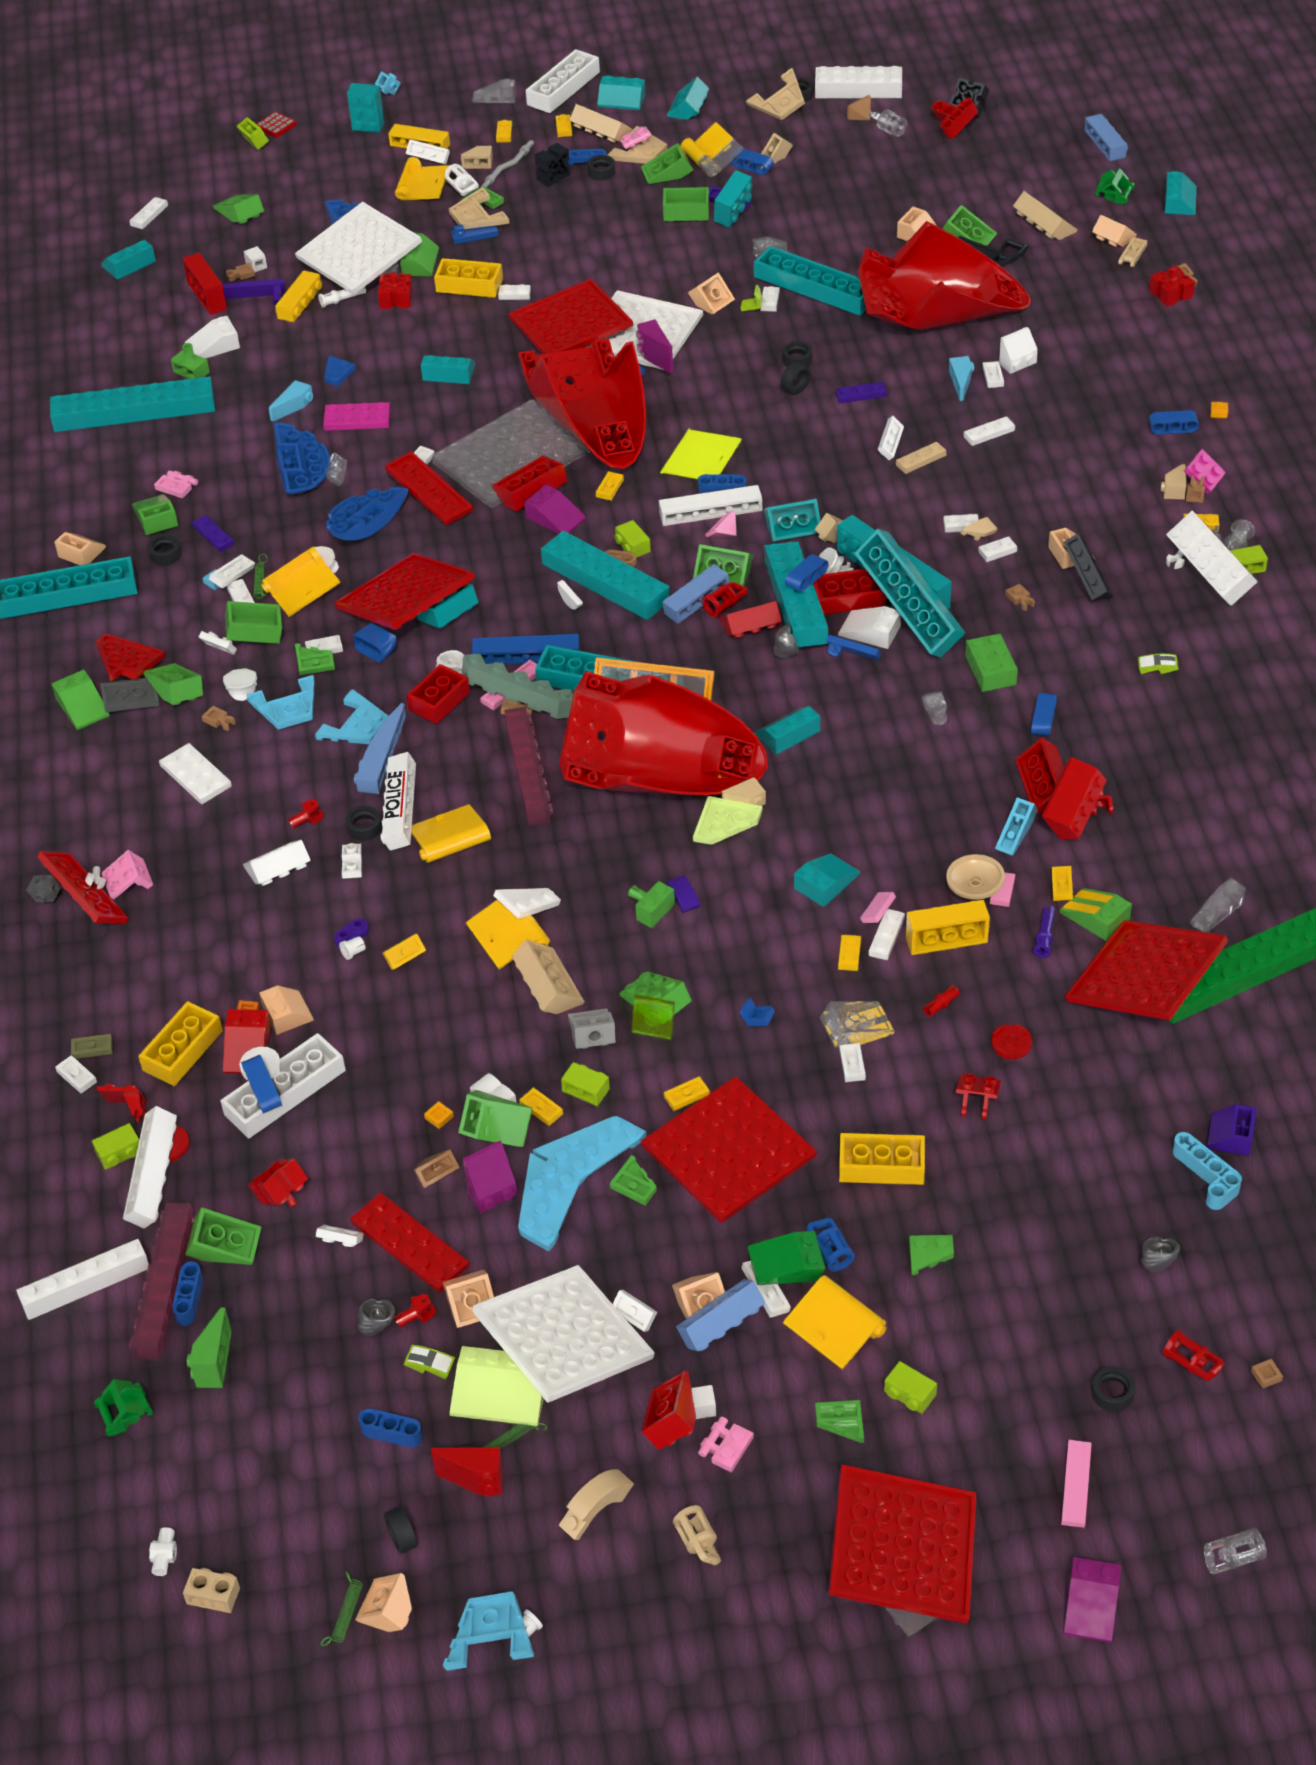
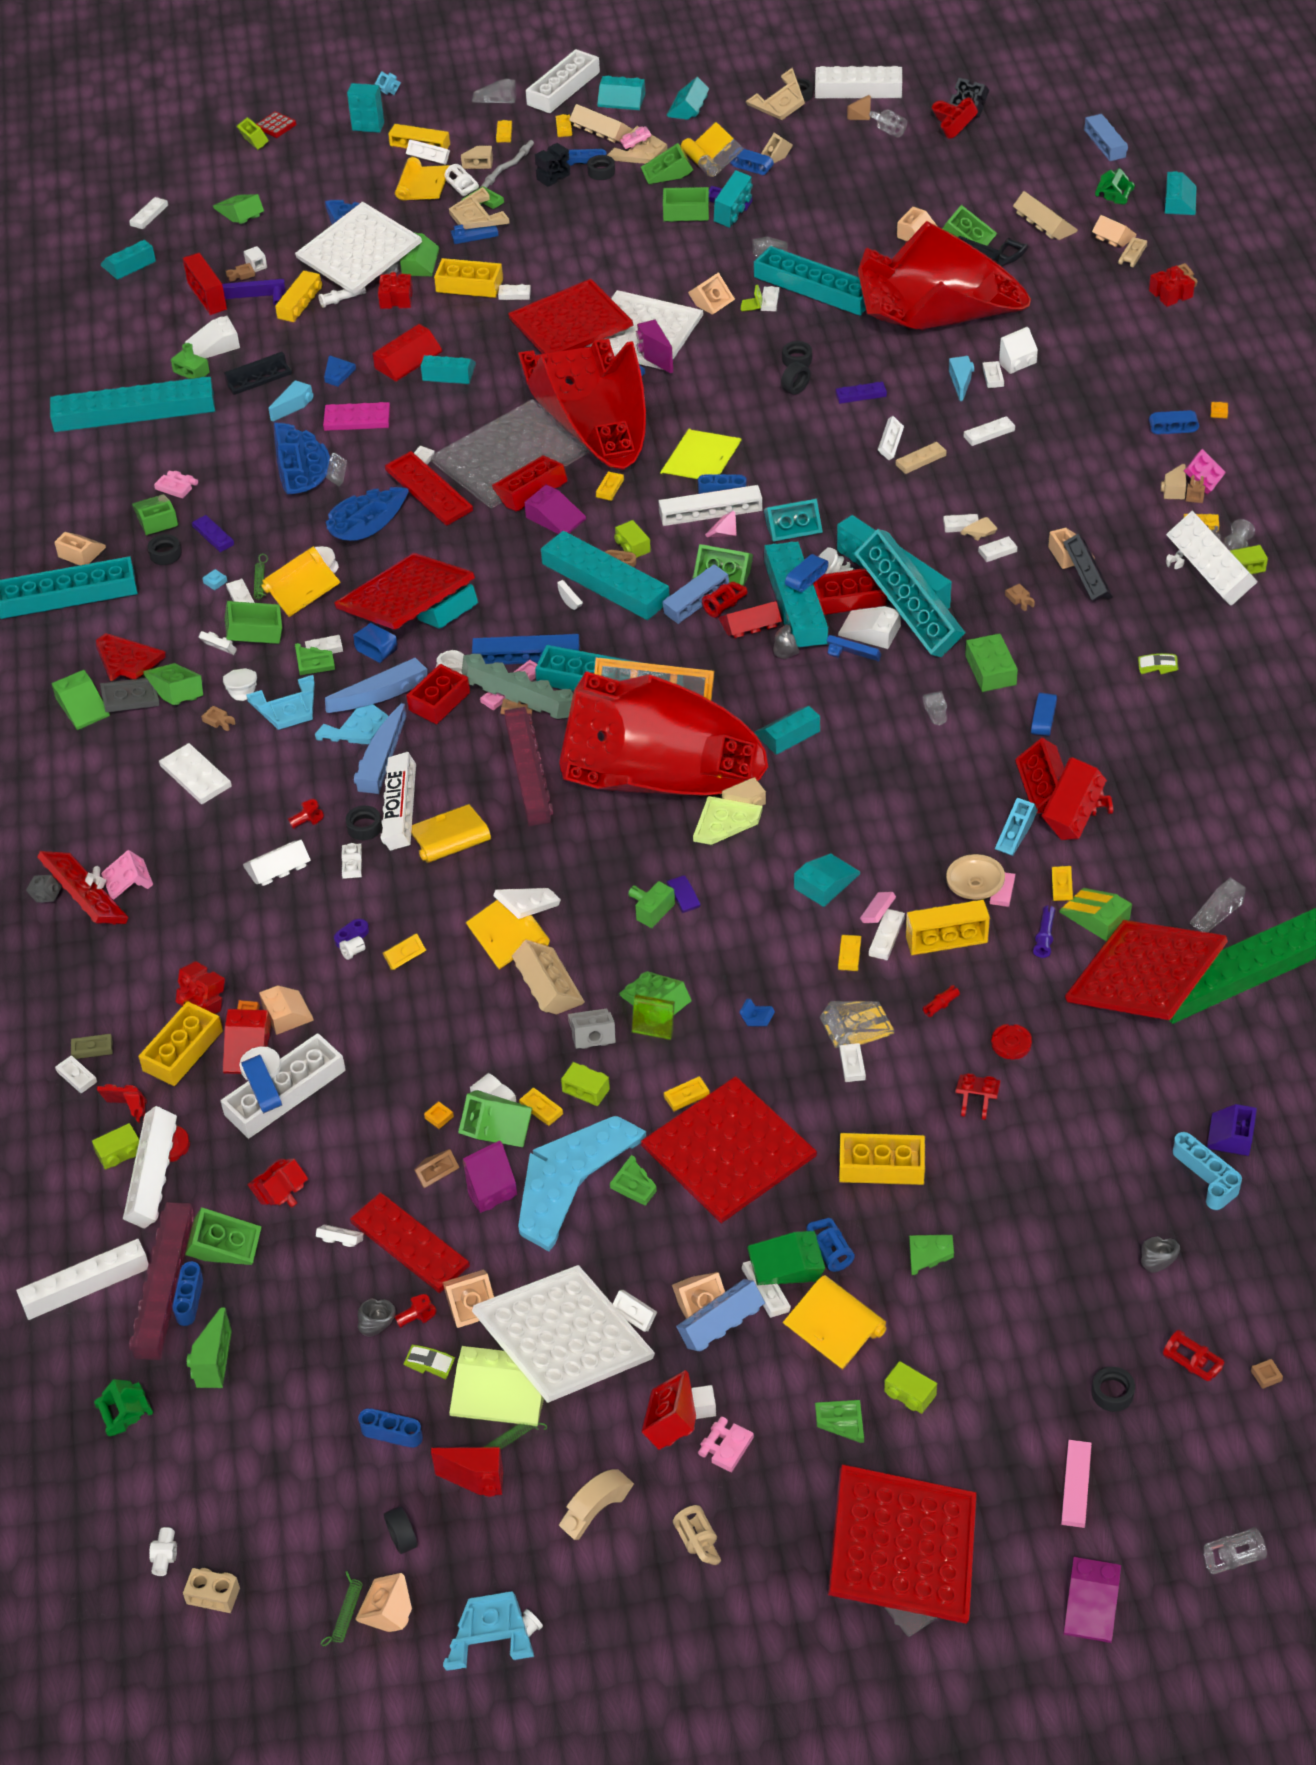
white plate [209,554,255,588] -> none
tan slope [815,513,843,543] -> none
none -> red brick [175,961,225,1014]
none -> black fence [224,352,292,395]
none -> medium blue slope [325,658,427,713]
none -> red slope [373,324,442,381]

